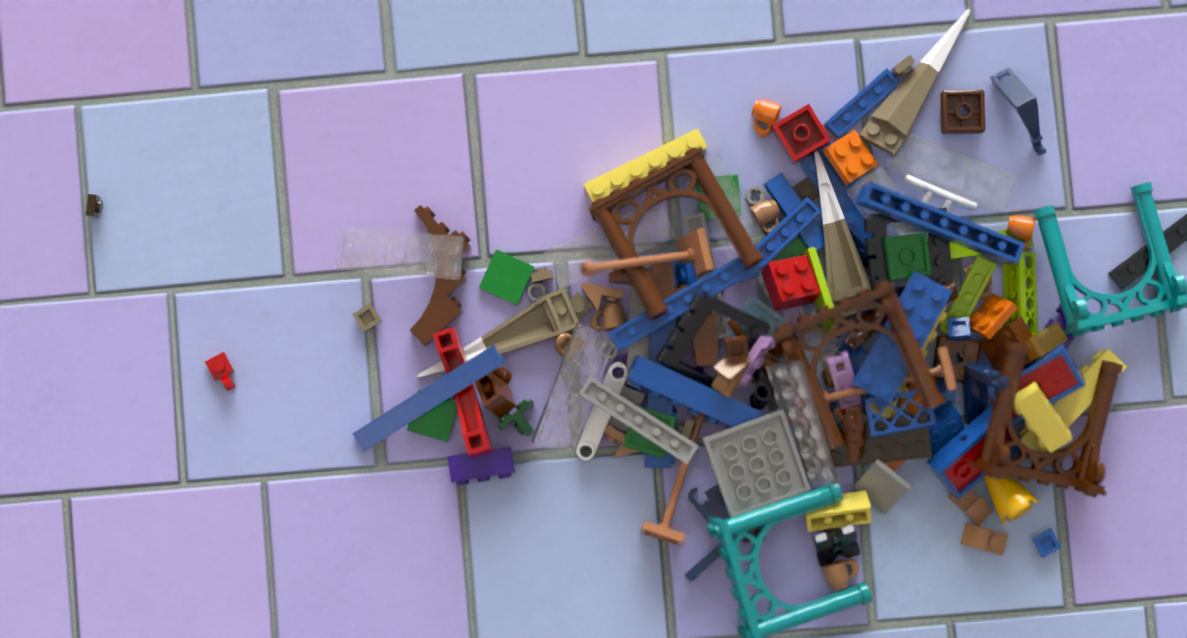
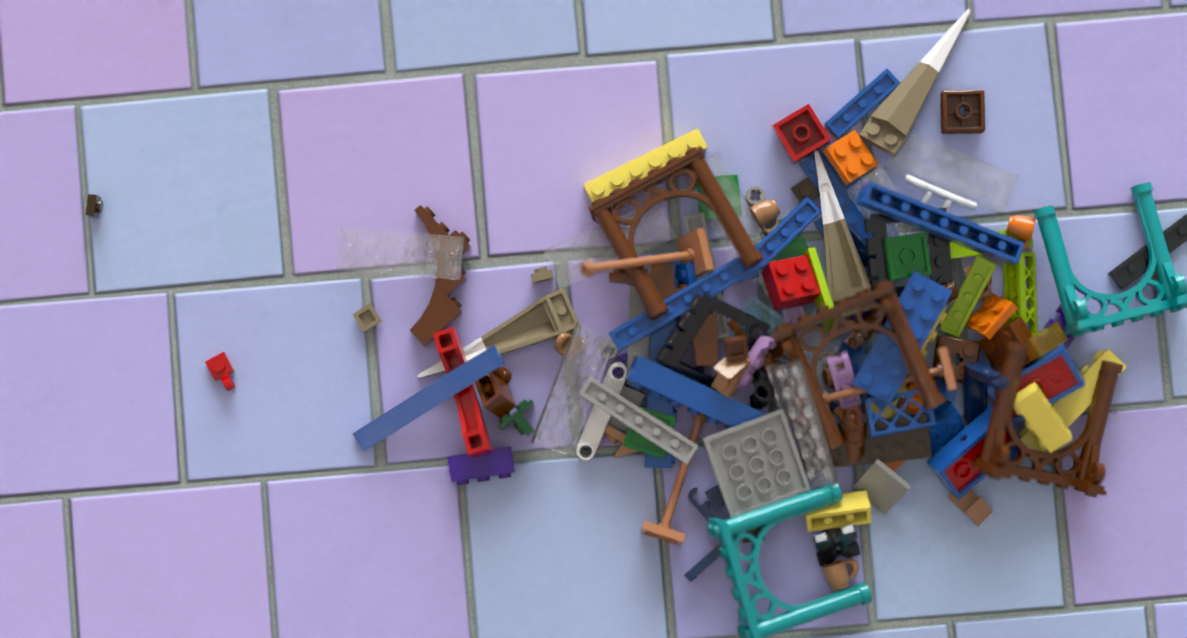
green tile [407,389,457,442] -> none
green tile [479,249,535,305] -> none
light grey axle [527,283,546,302] -> none
dark tan plate [570,292,593,322] -> none
medium nougat slope [581,282,624,312] -> none
medium nougat piece [590,303,626,332] -> none
dark tan plate [677,419,694,439] -> none
orange piece [751,100,782,137] -> none
blue tile [763,172,825,251] -> none
dark tan plate [891,55,915,77] -> none
blue plate [948,317,971,341] -> none
medium nougat slope [961,523,1008,555] -> none
yellow cone [984,475,1039,525] -> none
dark blue hinge [990,68,1047,156] -> none
blue plate [1031,529,1062,558] -> none

